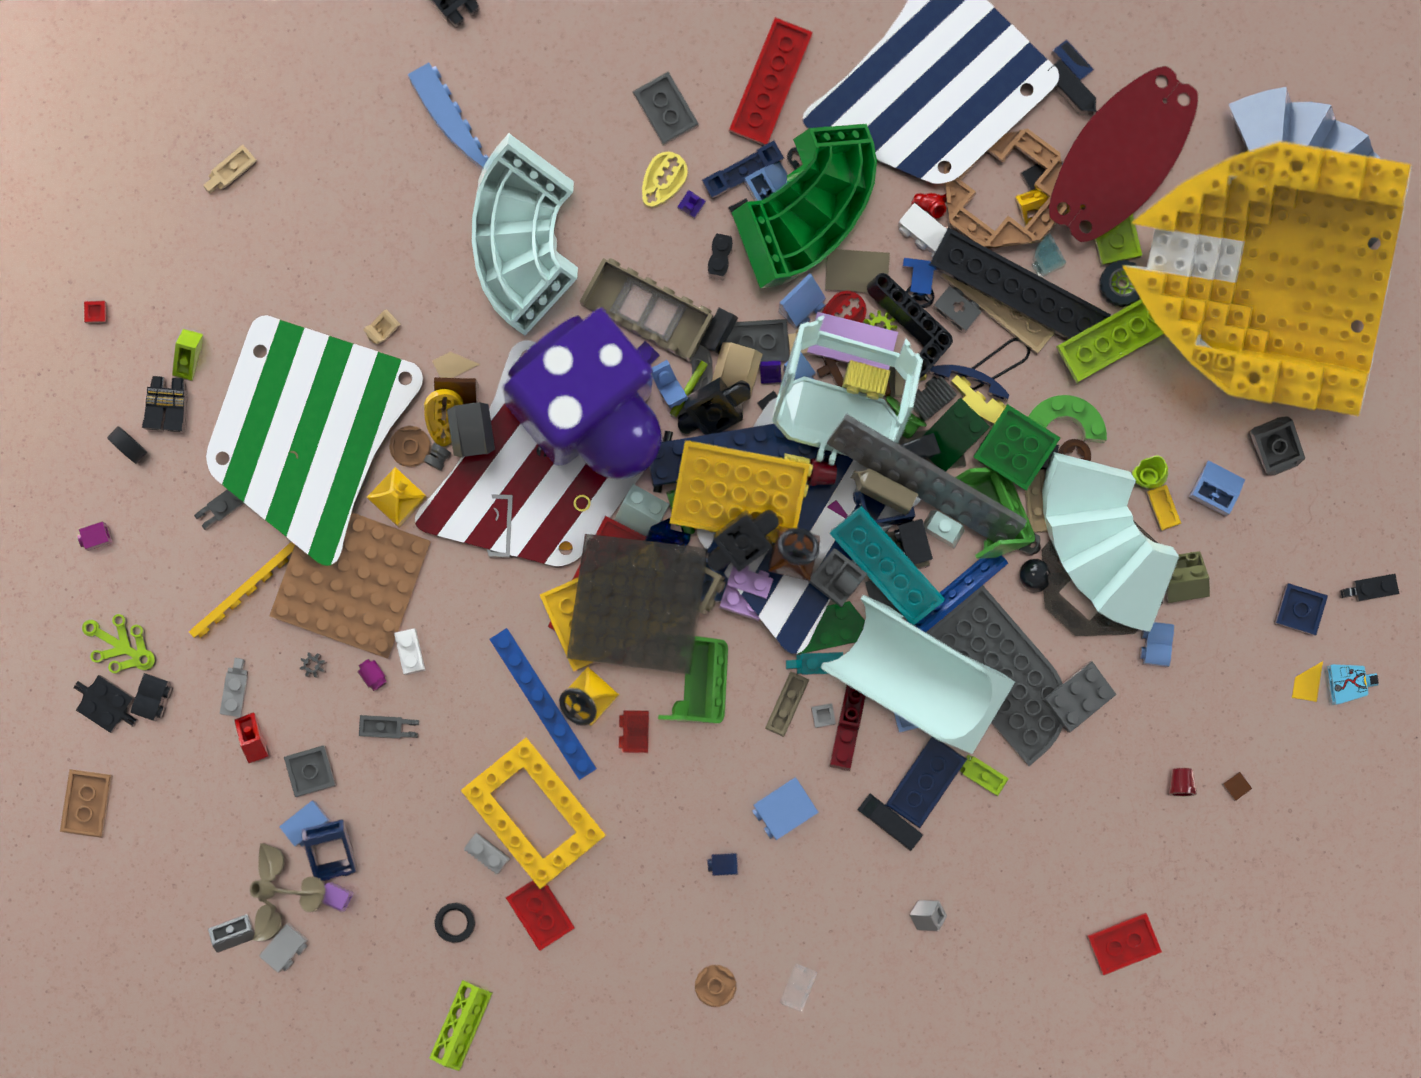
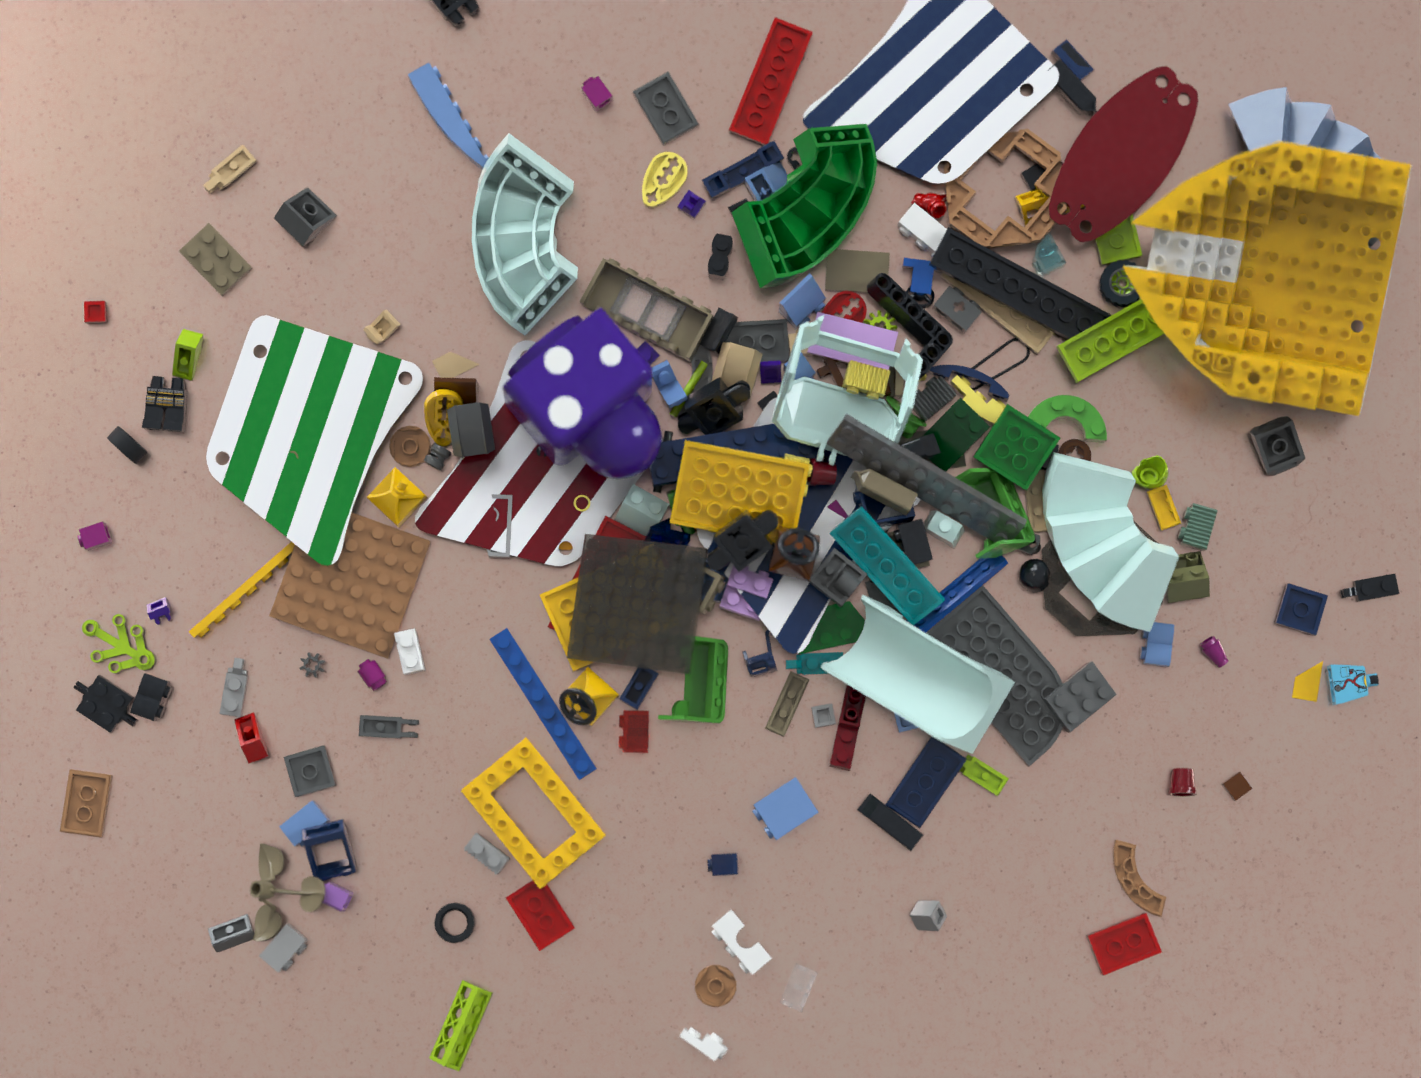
dark grey hinge [194,489,245,530] -> none
medium blue slope [1189,460,1245,516] -> none
none -> dark purple tile [147,597,171,625]
none -> dark tan plate [179,223,252,296]
none -> dark grey slope [274,187,337,246]
none -> magenta brick [581,76,613,112]
none -> dark blue brick [619,663,659,710]
none -> white plate [680,1027,728,1061]
none -> white arch [711,910,772,975]
none -> dark blue piece [742,629,778,677]
none -> medium nougat tile [1113,840,1166,917]
none -> sand green brick [1178,503,1218,551]
none -> magenta cone [1200,636,1229,668]

